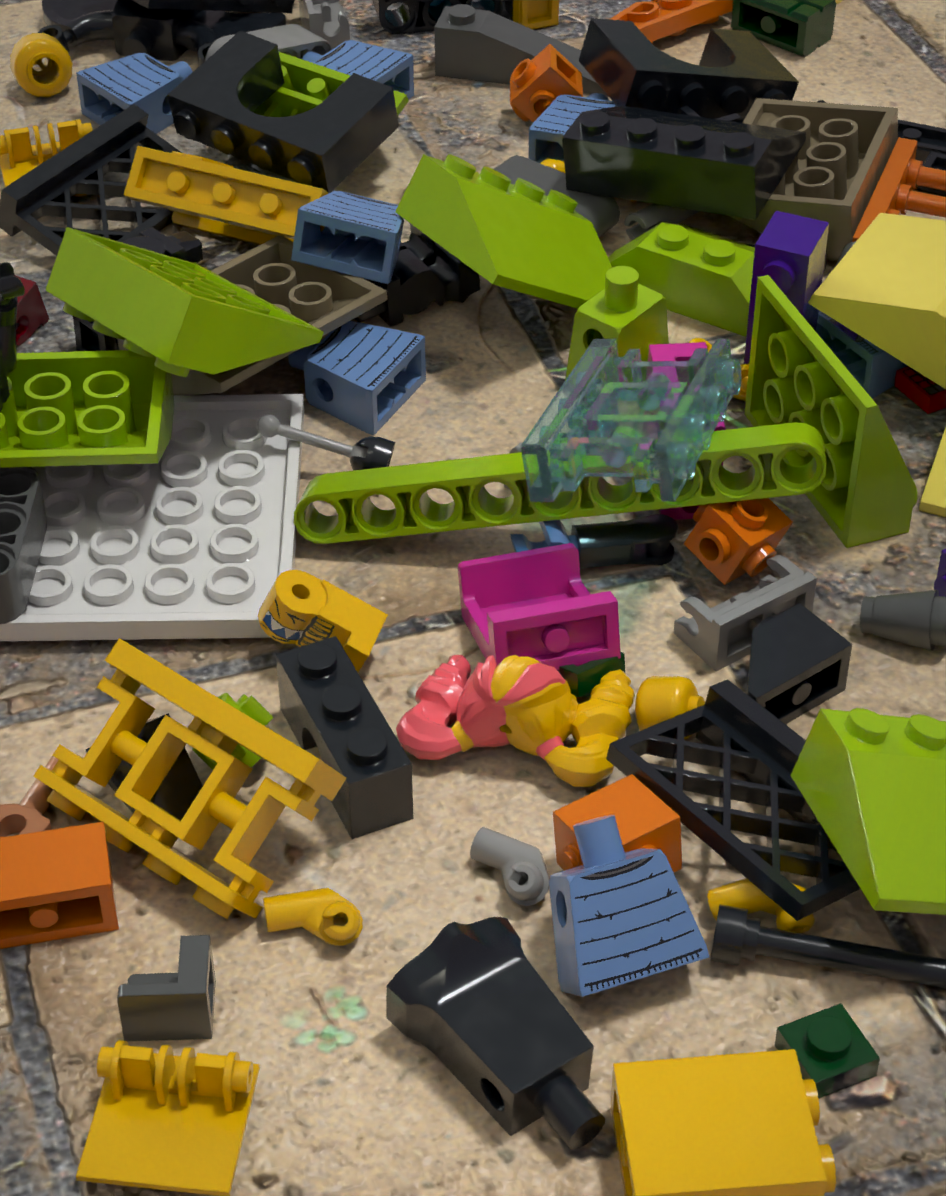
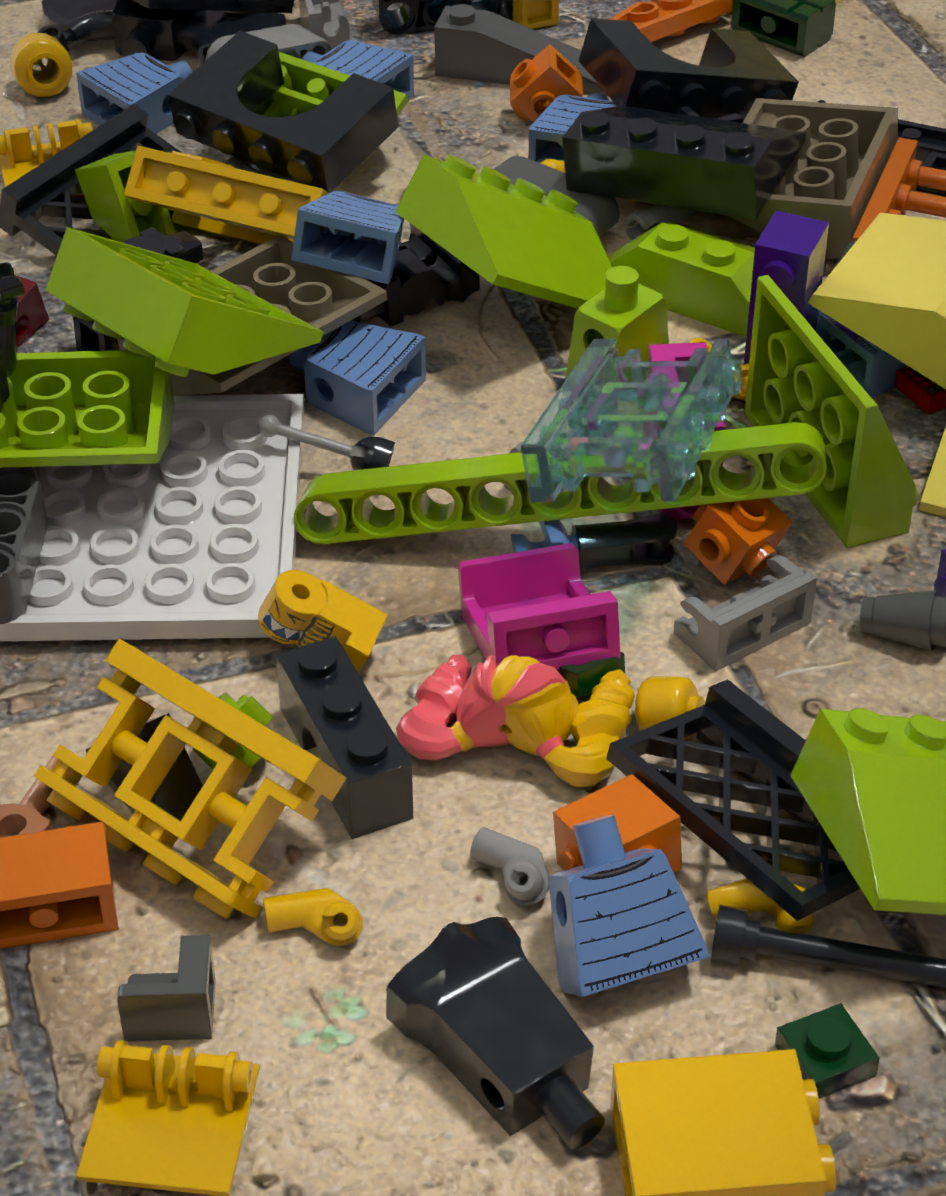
black slope [746,603,852,724] -> none
none -> lime slope [75,151,176,242]

